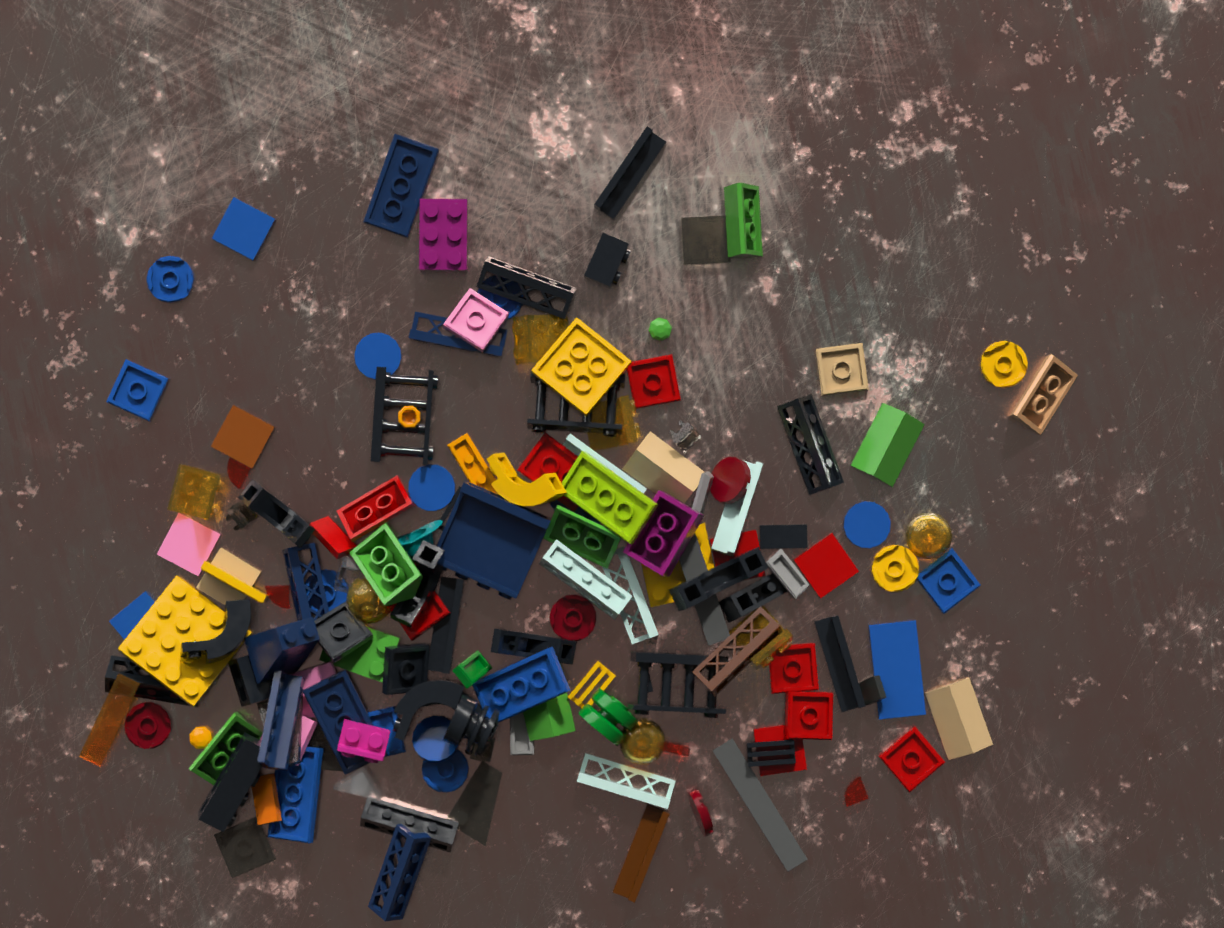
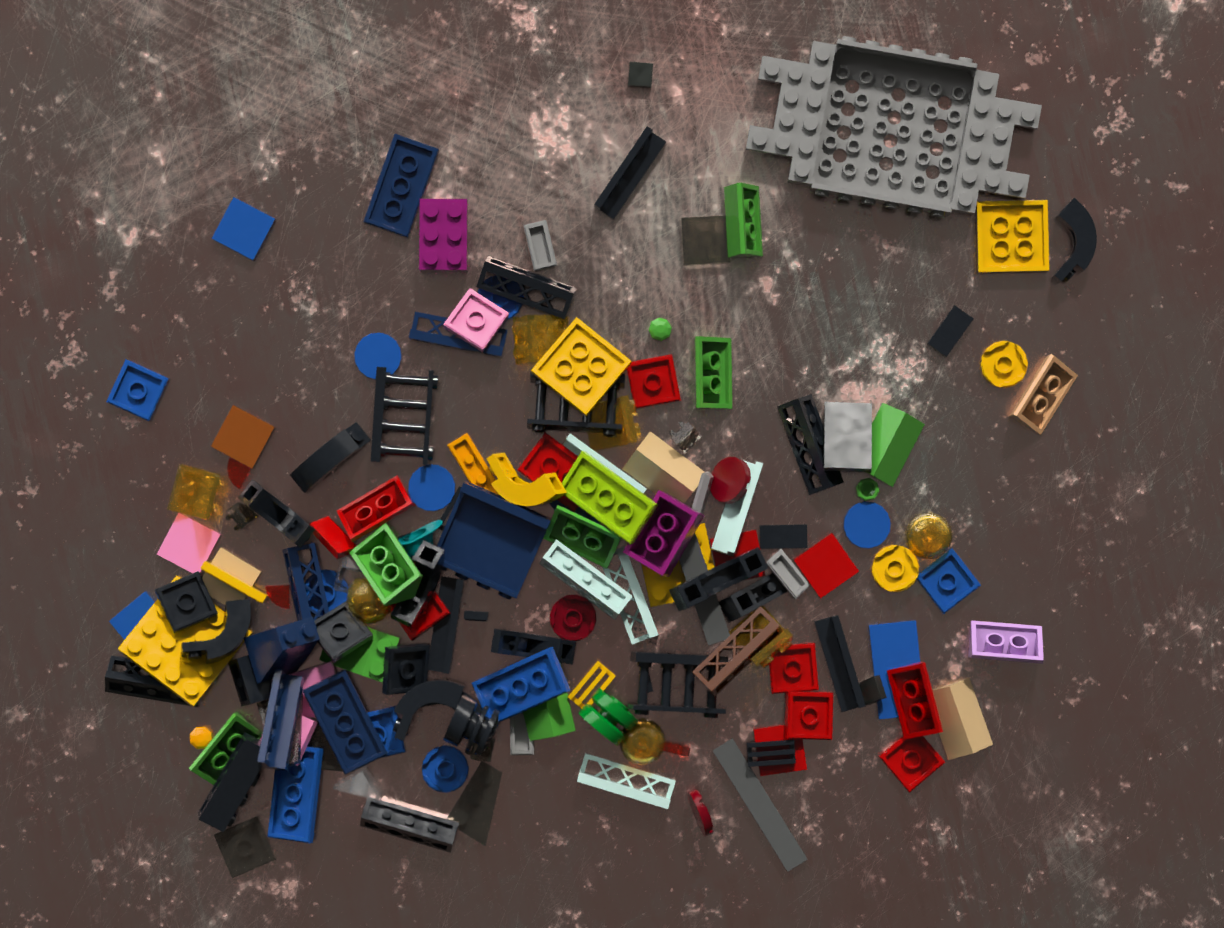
clear orange tile [79,673,140,766] -> none
dark red tile [124,702,172,749] -> none
blue tile [146,256,195,303] -> none
orange tile [251,774,282,825] -> none
dark pink bracket [337,719,391,763] -> none
dark blue fence [368,824,432,921] -> none
light orange tile [398,406,420,428] -> none
blue tile [412,716,459,763] -> none
green tile [452,650,492,689] -> none
black brick [584,233,631,289] -> none
reddish brown fence [613,803,670,903] -> none
tan tile [815,343,869,396] -> none
clear red tile [845,776,869,807] -> none
none -> black tile [155,571,218,633]
none -> black arch [290,422,371,493]
none -> black tile [464,610,489,621]
none -> light grey tile [523,220,557,271]
none -> pearl dark grey tile [628,62,653,88]
none -> bright green slope [695,336,732,409]
none -> light grey piece [746,36,1042,218]
none -> tile [824,402,872,472]
none -> bright green tile [855,478,879,501]
none -> red slope [887,661,943,739]
none -> black tile [927,305,974,357]
none -> lavender slope [968,621,1044,664]
none -> yellow plate [976,200,1049,273]
none -> black arch [1052,198,1097,283]

